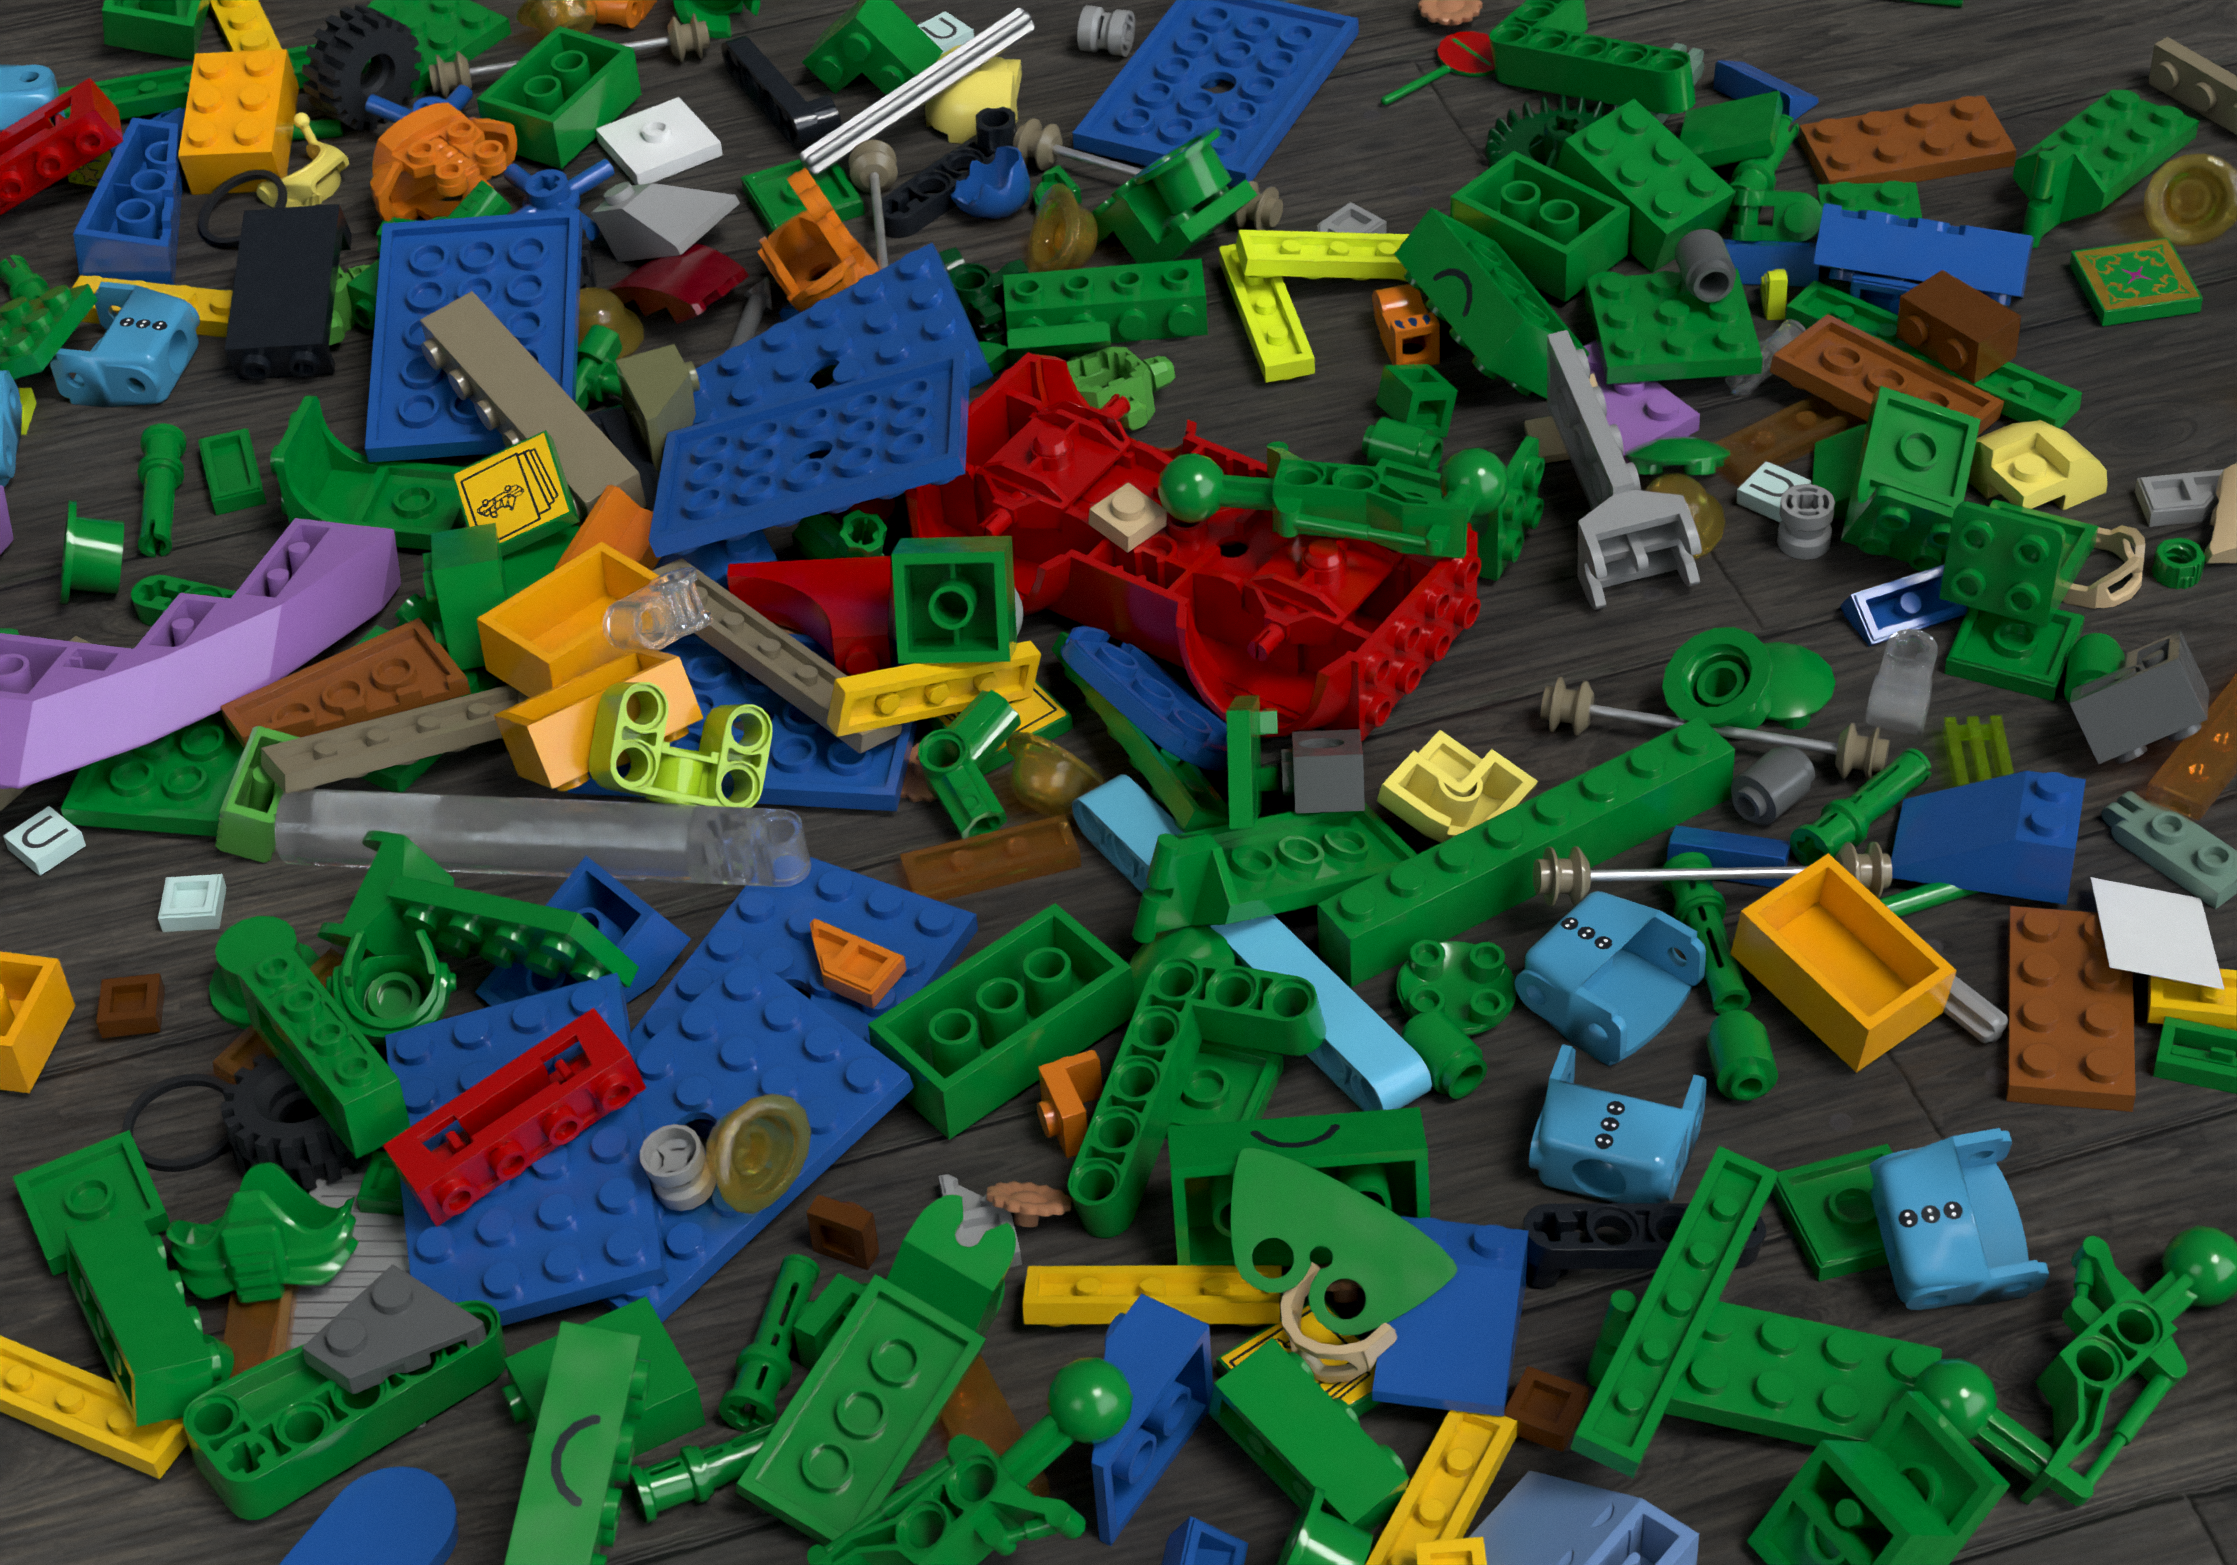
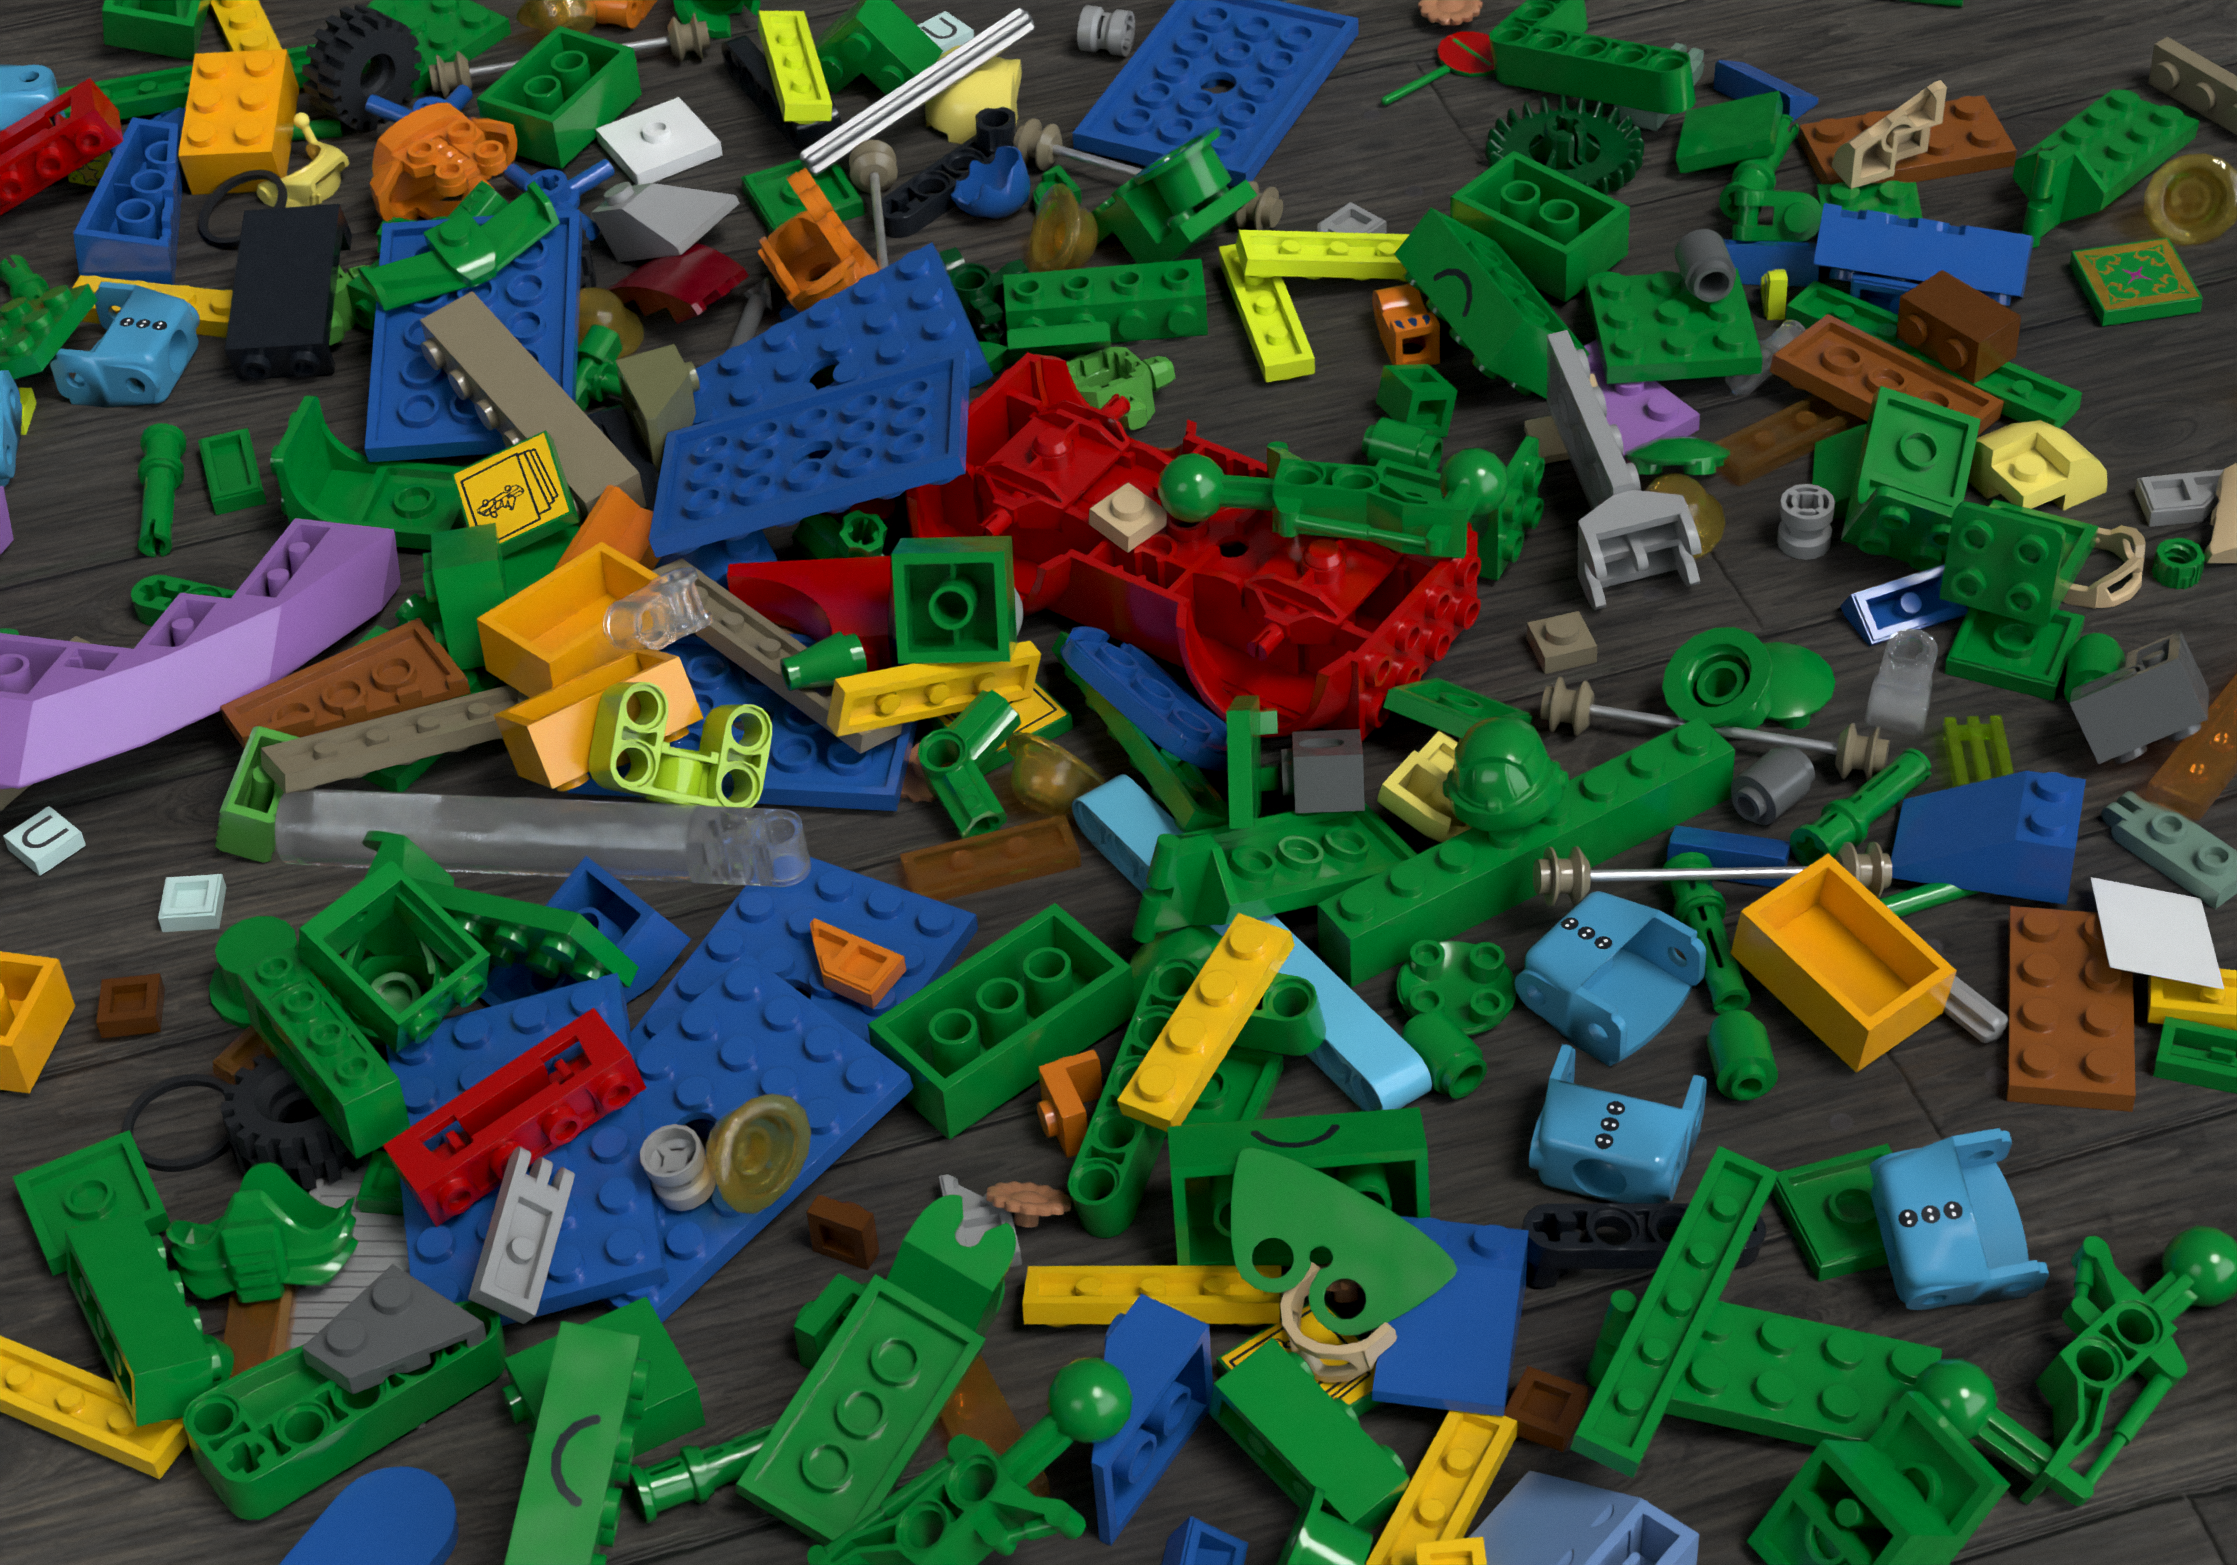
green piece [59,500,124,605] -> none
green plate [61,710,244,836] -> none
green pin [719,1254,820,1432] -> none
green brick [1555,99,1736,273] -> none
light aqua tile [1736,461,1811,522] -> none
none -> green window [298,859,490,1054]
none -> green plate [358,181,560,312]
none -> light grey hinge [468,1146,575,1324]
none -> neon yellow plate [757,11,832,125]
none -> green cone [780,631,867,691]
none -> yellow plate [1117,913,1295,1132]
none -> green tile [1383,677,1533,738]
none -> green helmet [1443,716,1569,831]
none -> dark tan plate [1527,611,1597,674]
none -> tan slope [1832,80,1947,189]

